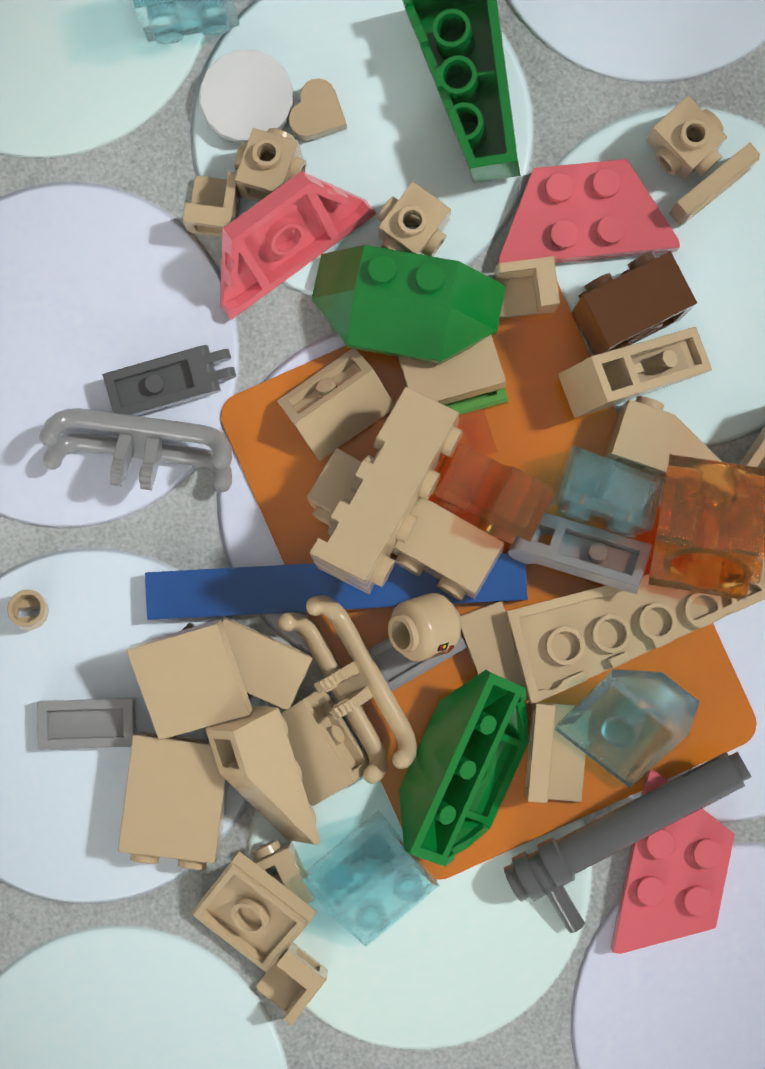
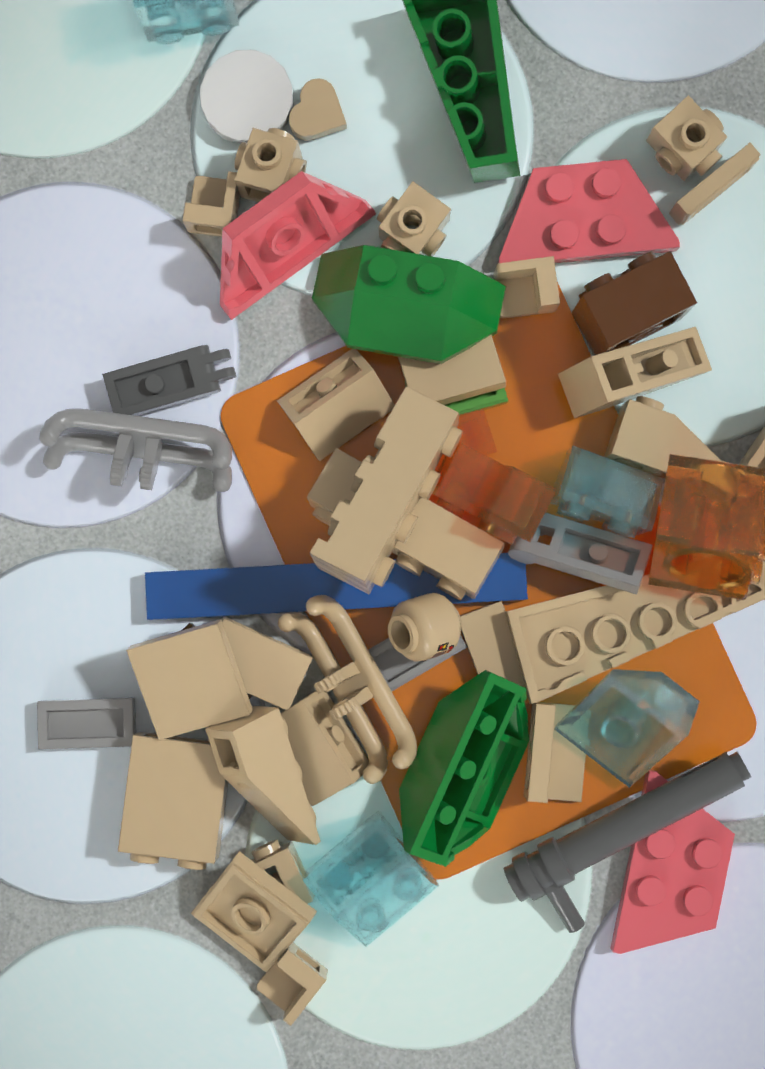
tan hinge [7,590,49,630] -> none

